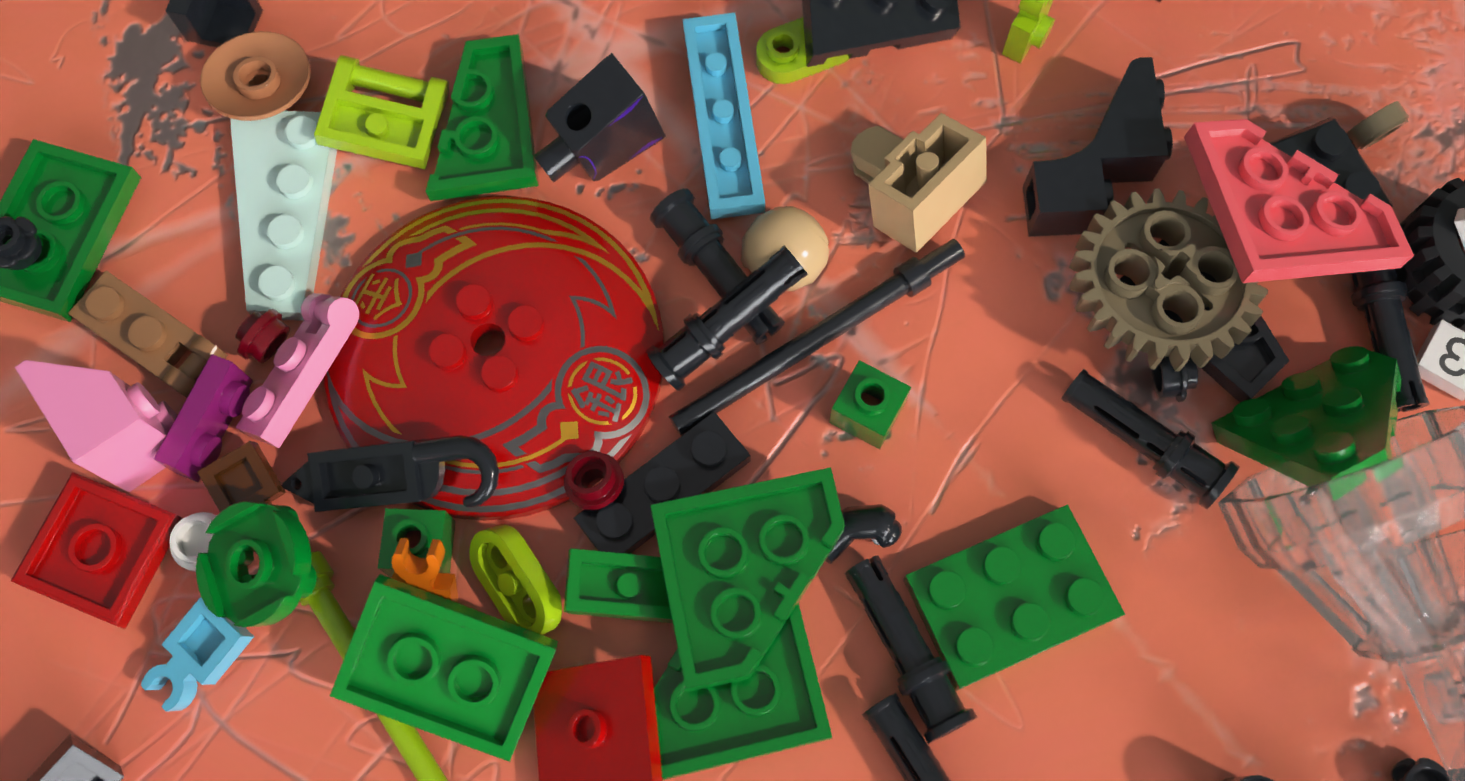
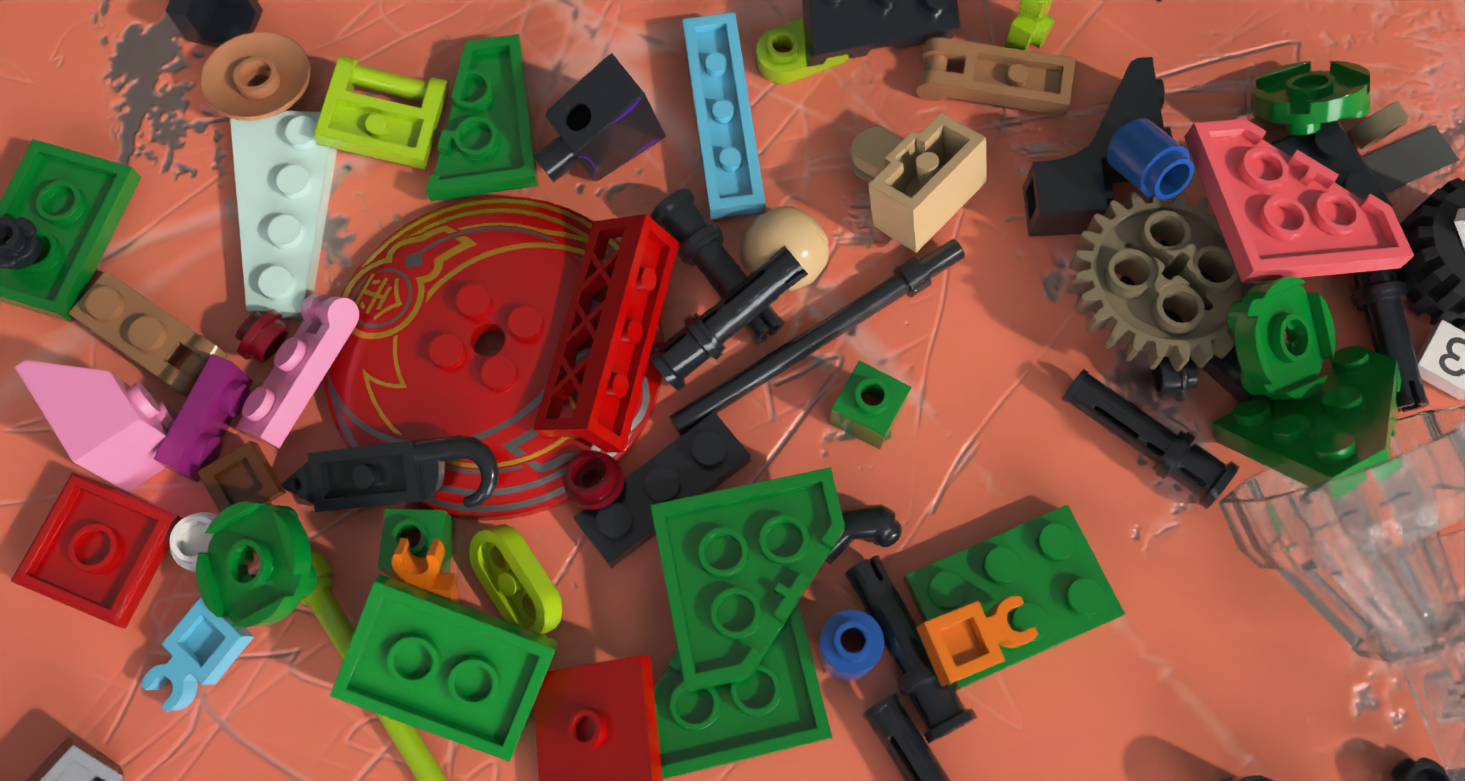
green plate [564,548,673,623] -> none
none -> red fence [533,214,679,453]
none -> blue brick [817,610,884,681]
none -> medium nougat plate [916,37,1076,116]
none -> orange plate [916,596,1038,687]
none -> blue brick [1107,118,1194,200]
none -> green plate [1227,277,1336,400]
none -> green plate [1252,61,1371,135]
none -> dark grey sticker [1362,125,1459,193]

